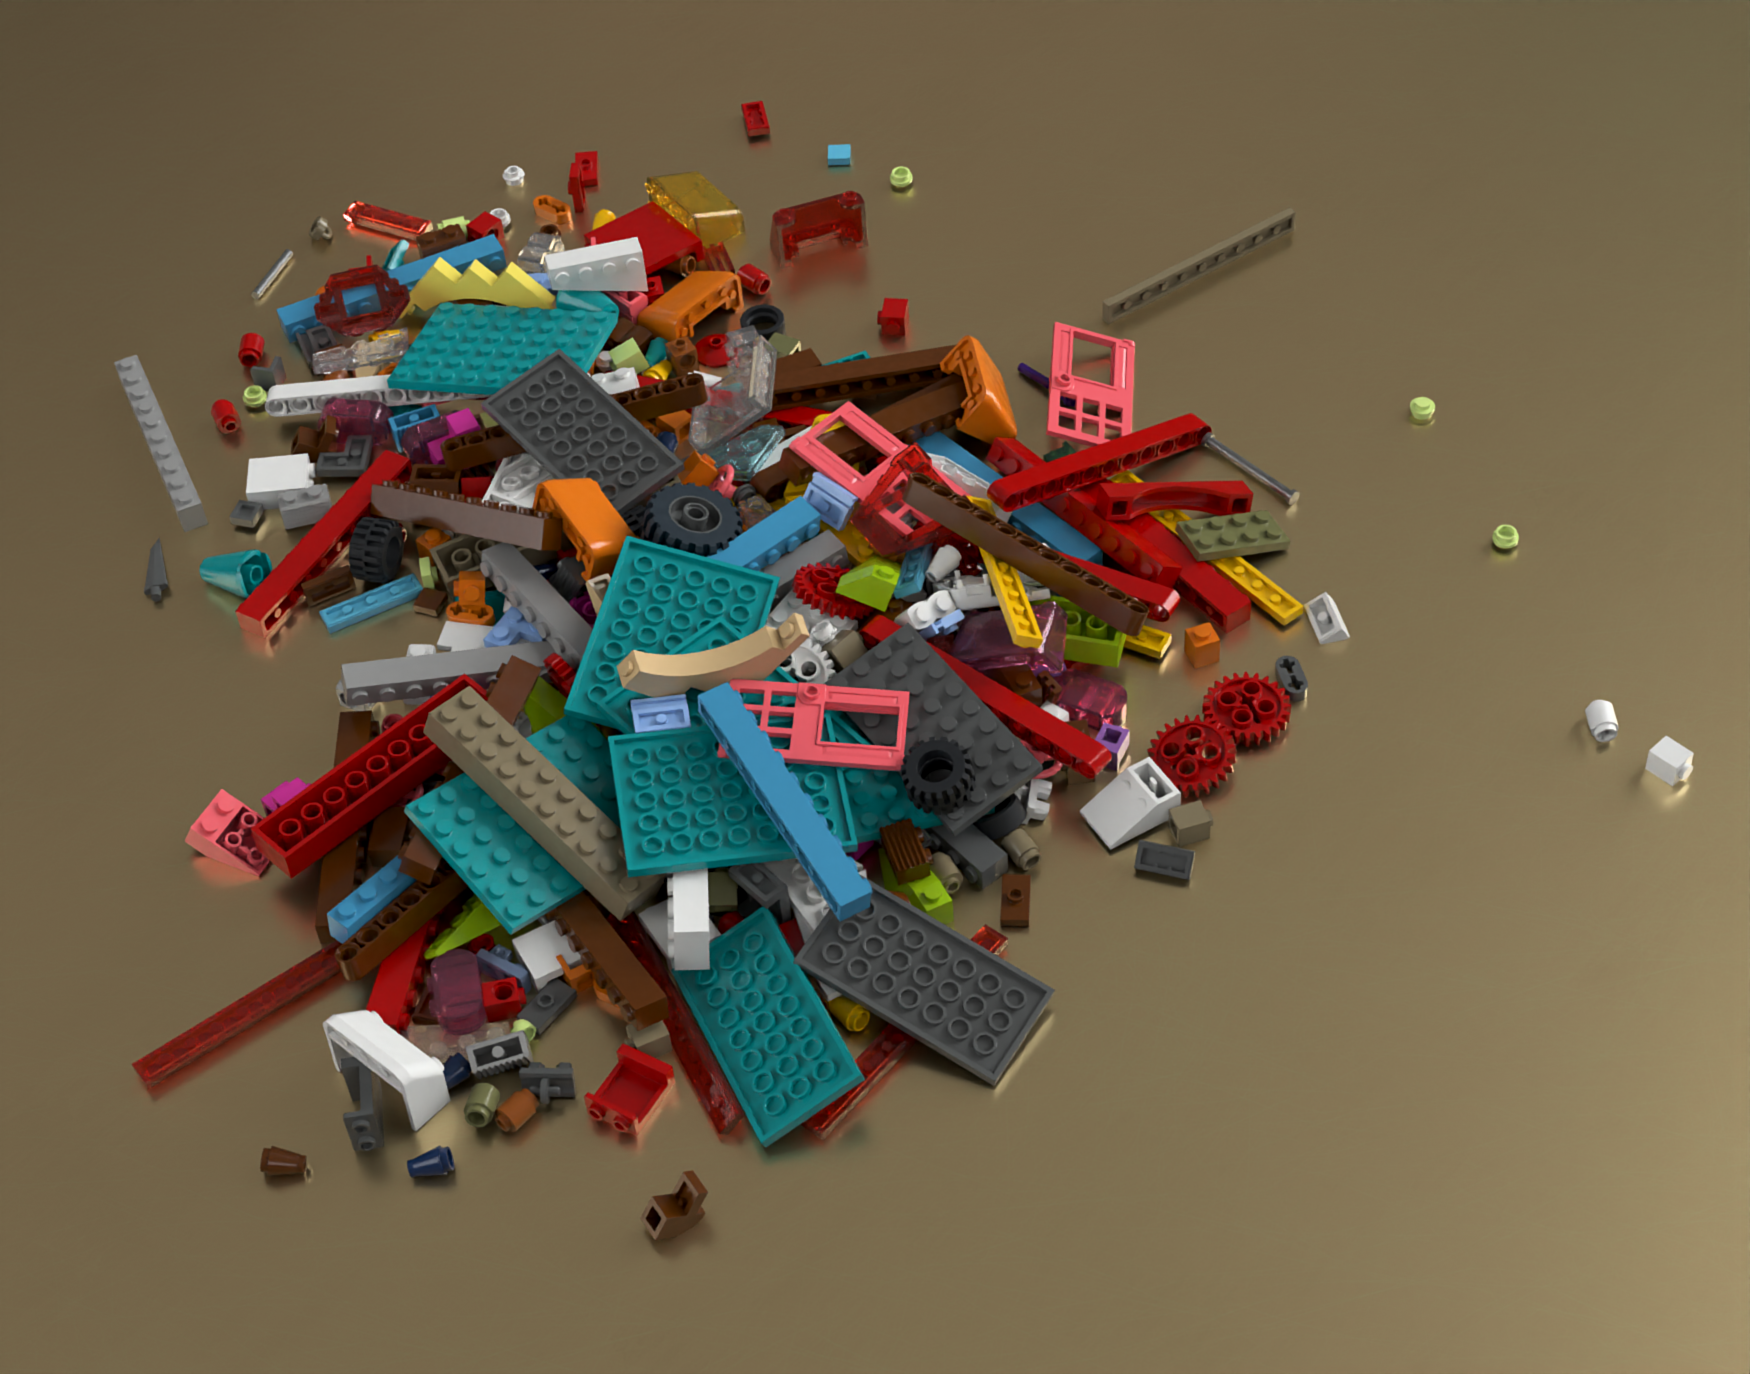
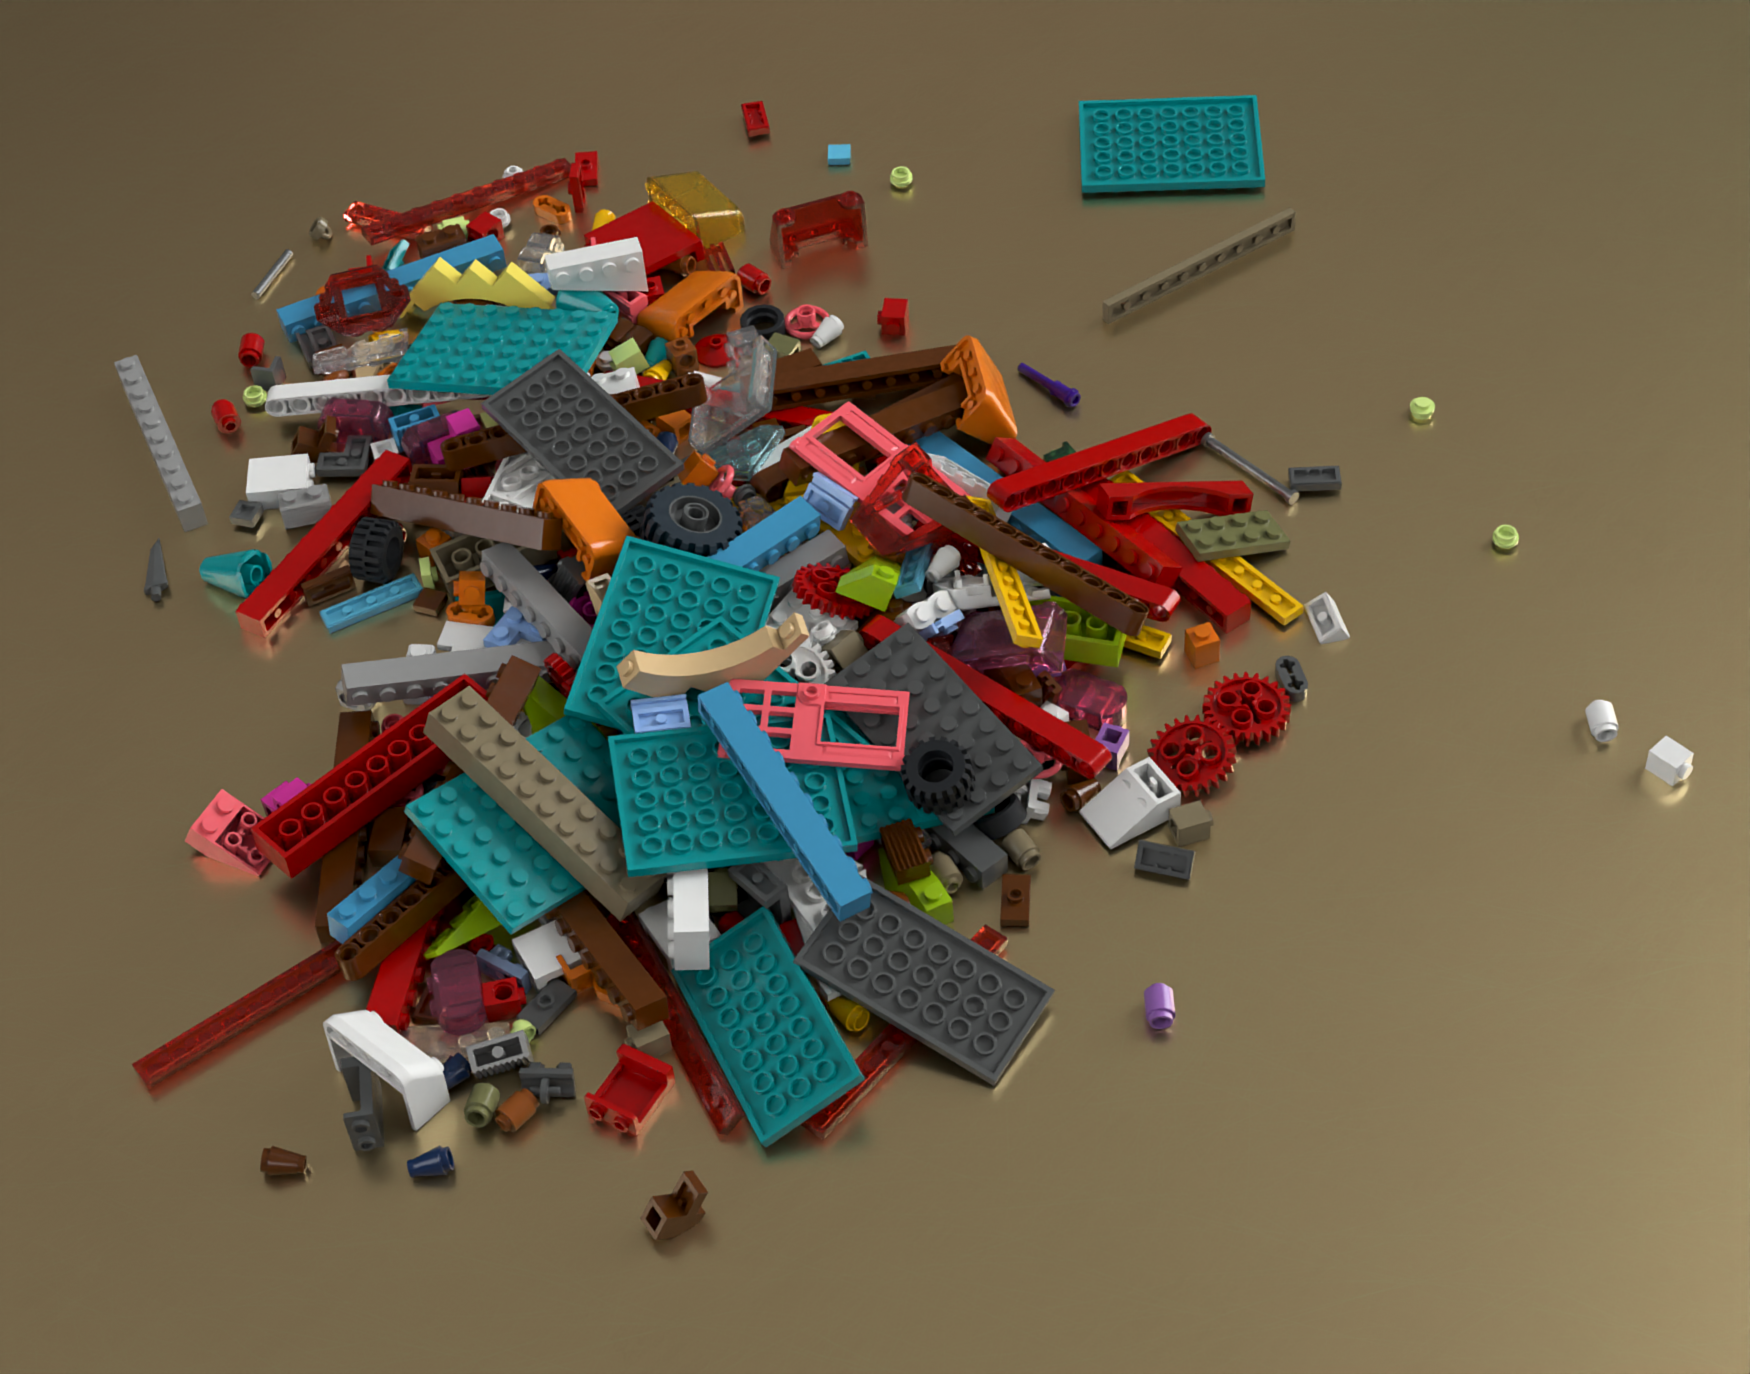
coral door [1046,322,1135,447] -> none
none -> clear red plate [361,158,571,246]
none -> white plate [370,437,399,459]
none -> coral piece [784,304,829,339]
none -> white cone [810,315,844,349]
none -> reddish brown cone [1060,778,1101,812]
none -> teal plate [1079,95,1265,193]
none -> medium lavender brick [1144,983,1176,1029]
none -> dark grey plate [1288,466,1342,491]

